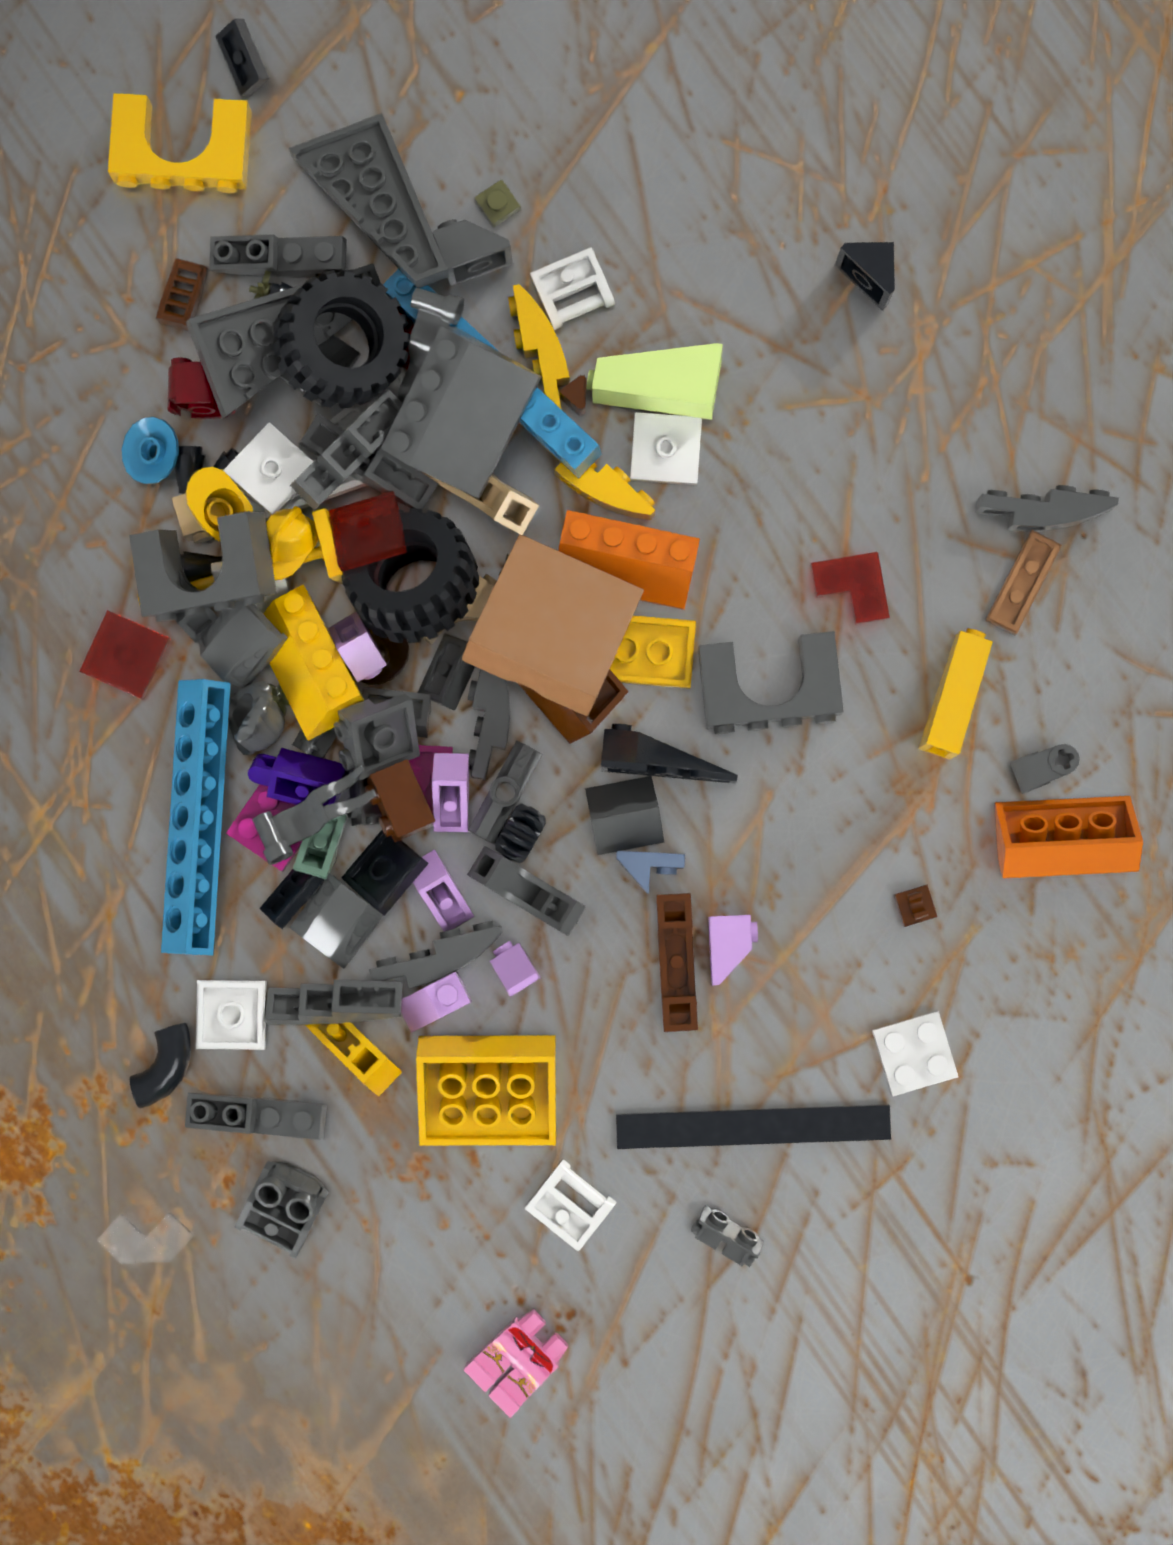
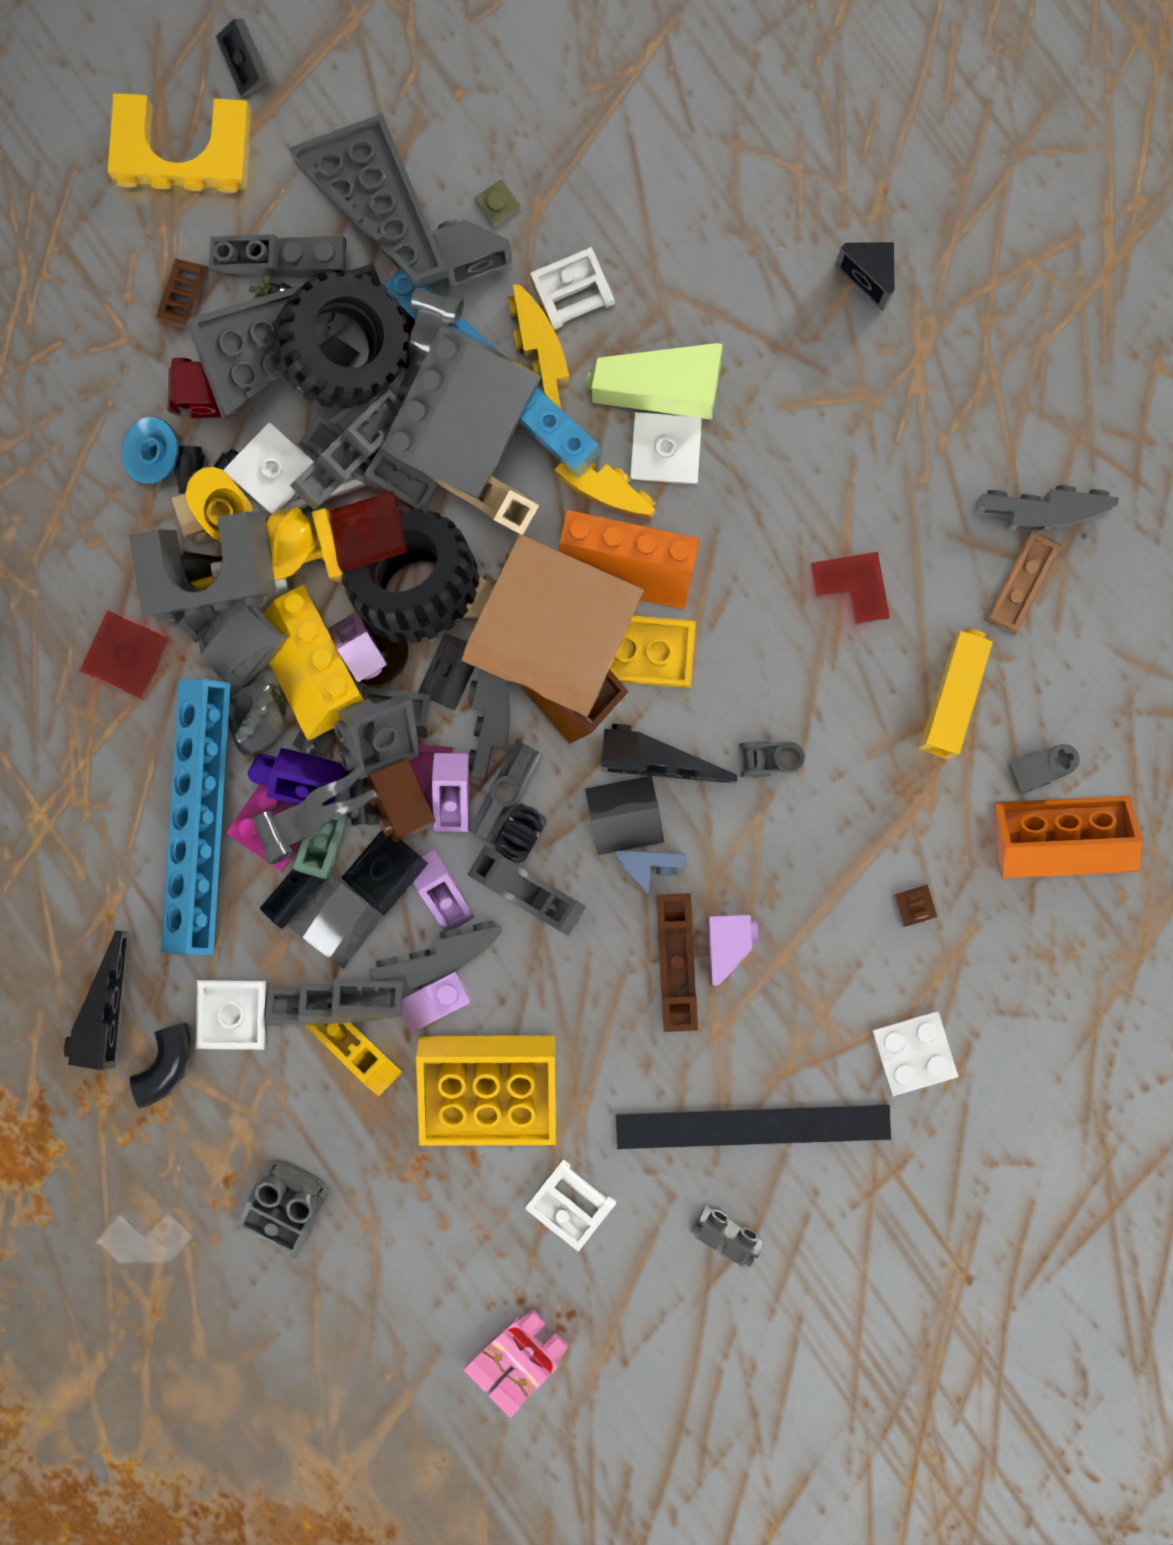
dark grey slope [185,1093,327,1140] -> none
lavender slope [490,941,541,997] -> none
reddish brown slope [559,375,587,416] -> none
dark grey arch [698,631,844,734] -> none
none -> black wedge [64,930,129,1070]
none -> dark grey piece [739,741,805,778]

